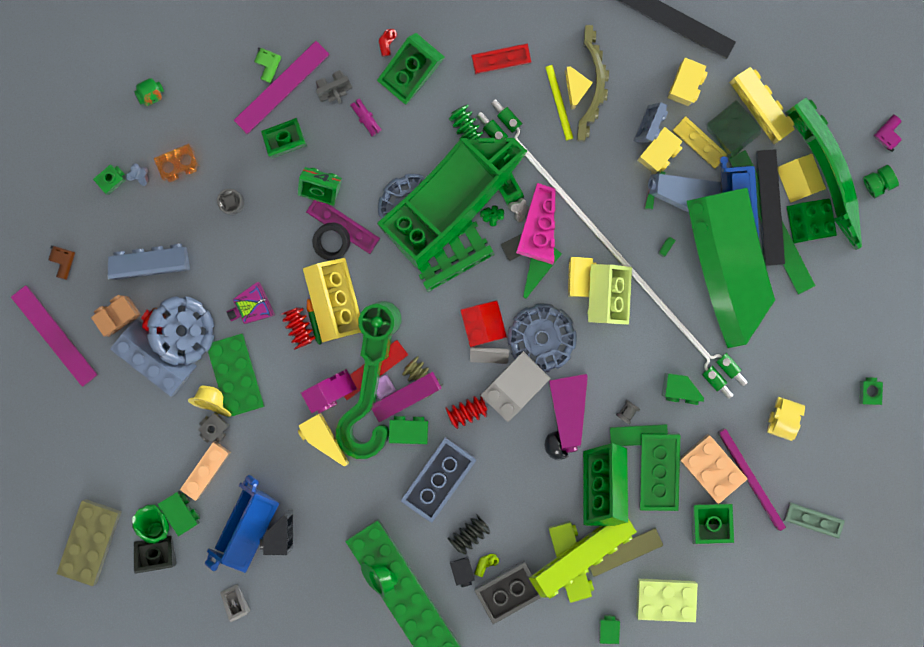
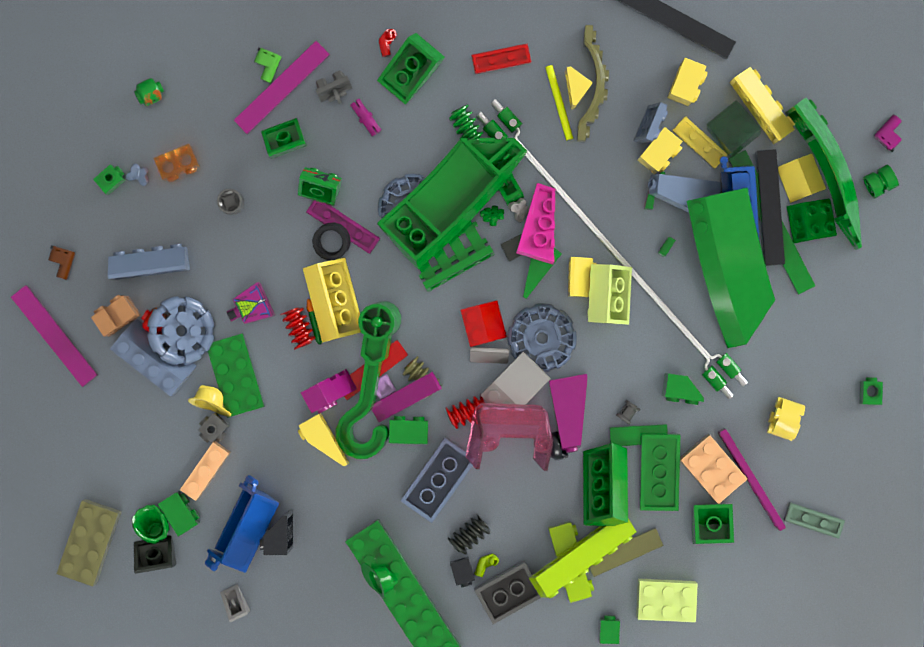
none -> clear pink windscreen [465,403,553,471]

